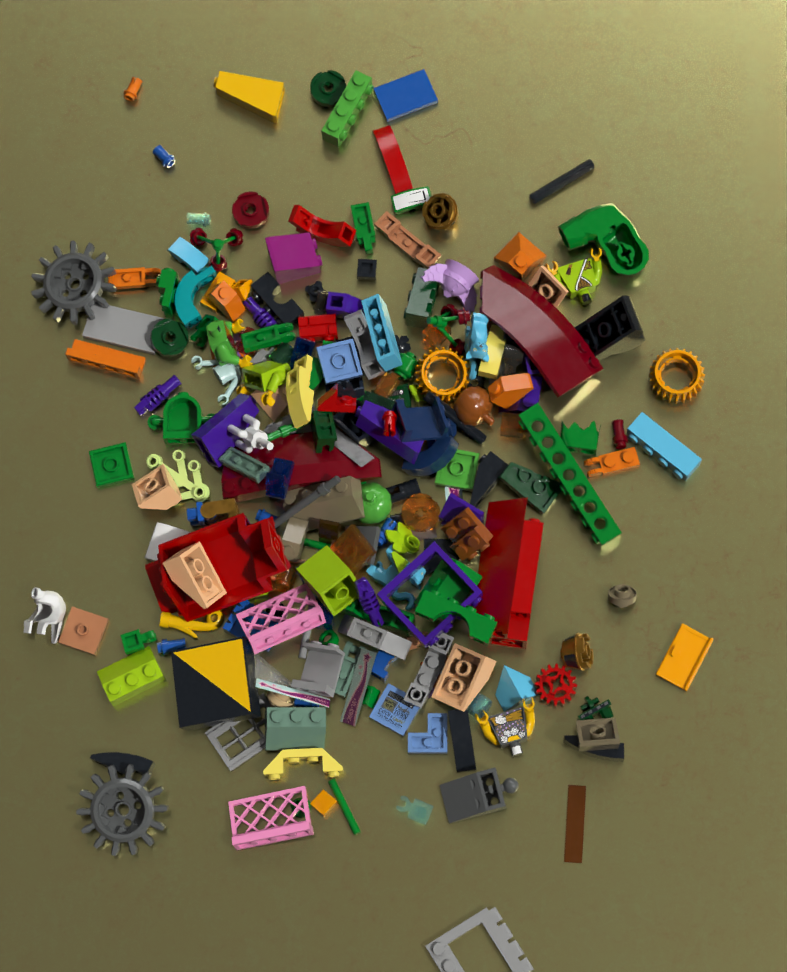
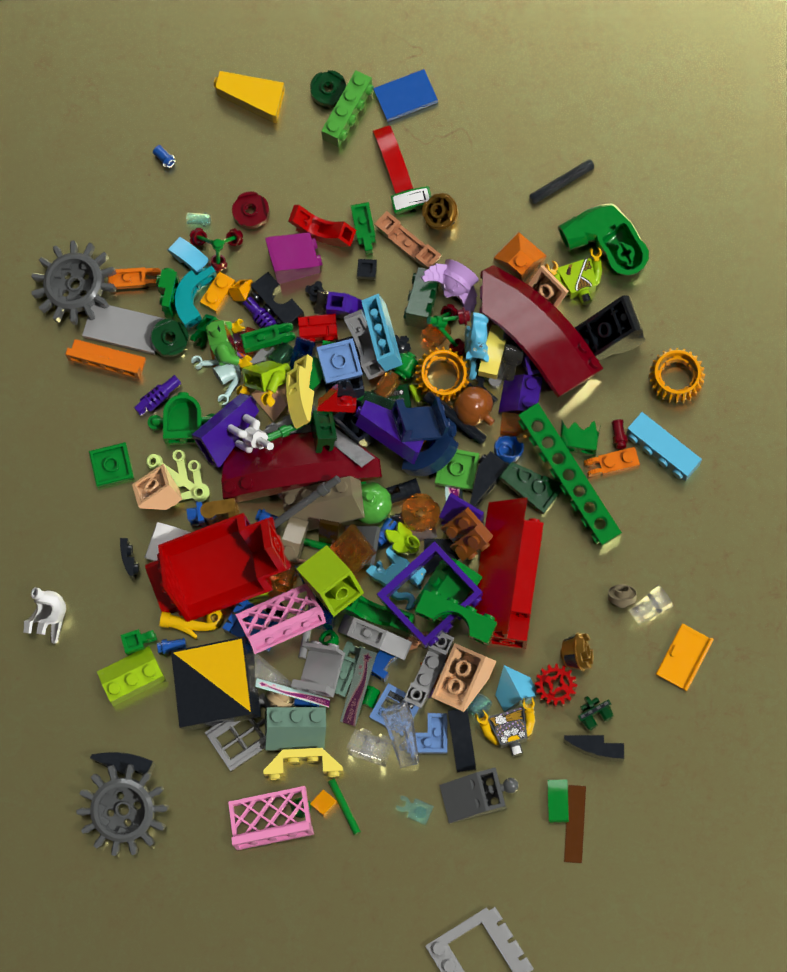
nougat plate [58,606,109,656] -> none
orange pin [123,77,143,102] -> none
light nougat slope [163,542,227,609] -> none
orange slope [206,280,246,323] -> none
sand green tile [218,447,271,484] -> none
clear blue slope [266,458,295,500] -> none
dark purple hinge [354,577,384,627] -> none
red pin [382,411,397,437] -> none
lime slope [391,551,409,574] -> none
orange slope [487,373,534,409] -> none
dark tan slope [576,718,620,752] -> none
none -> black slope [120,538,140,580]
none -> clear slope [347,728,393,767]
none -> clear slope [381,701,419,768]
none -> blue hair [494,436,524,463]
none -> green slope [548,779,569,823]
none -> clear plant [629,584,674,625]

